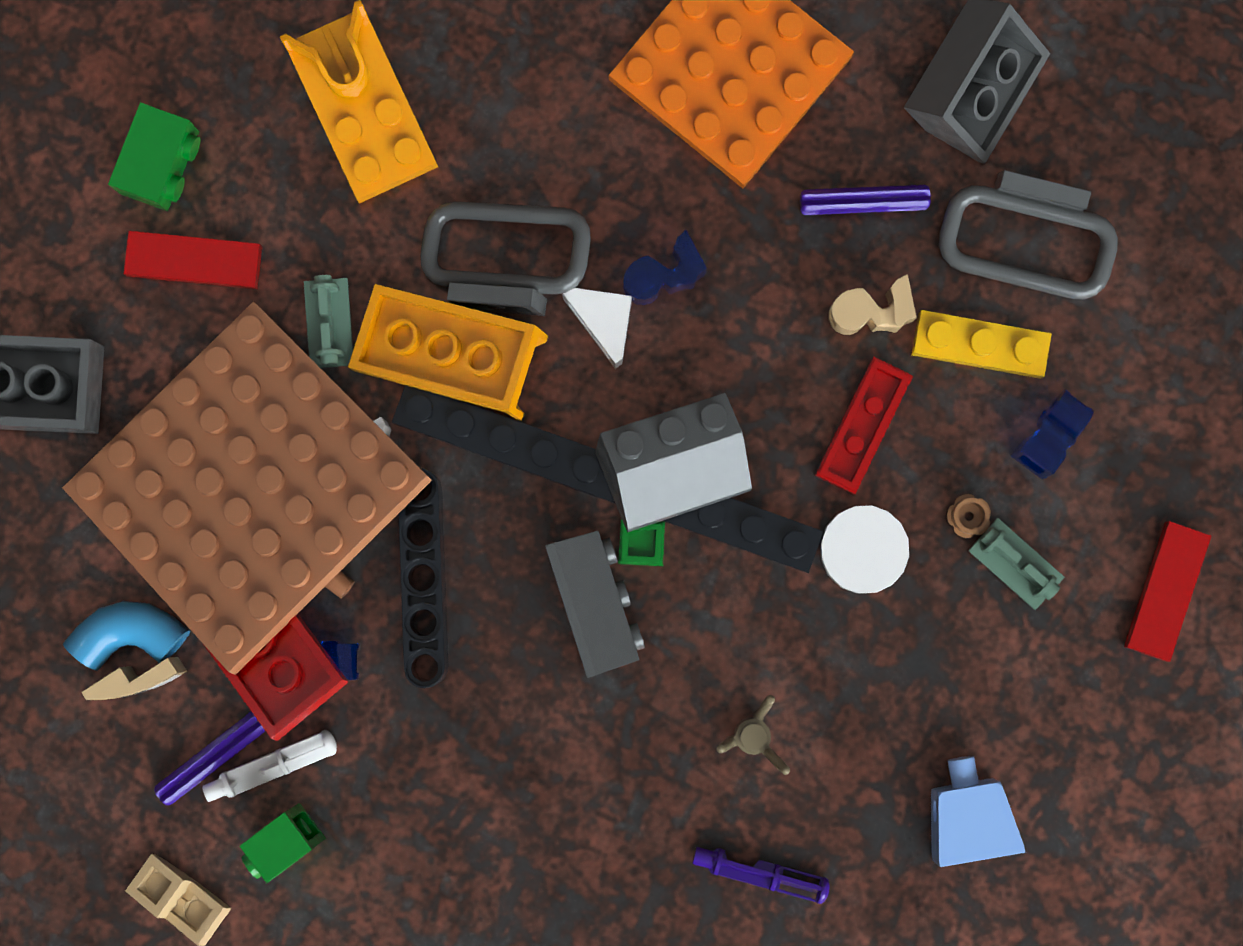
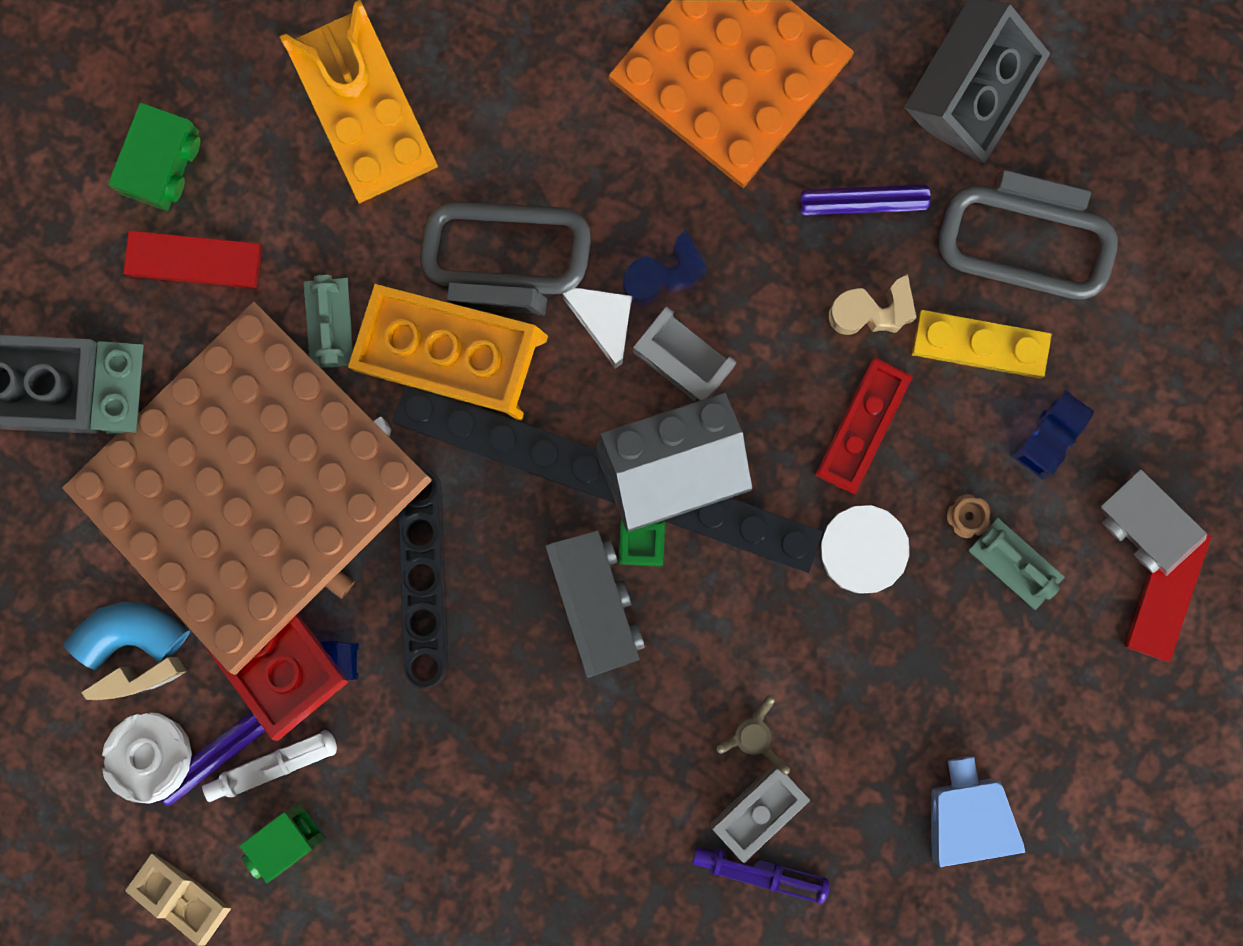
none -> sand green hinge [90,341,144,435]
none -> white tile [102,713,192,804]
none -> light grey panel [633,306,736,402]
none -> light grey panel [710,765,810,863]
none -> light grey brick [1101,470,1207,576]

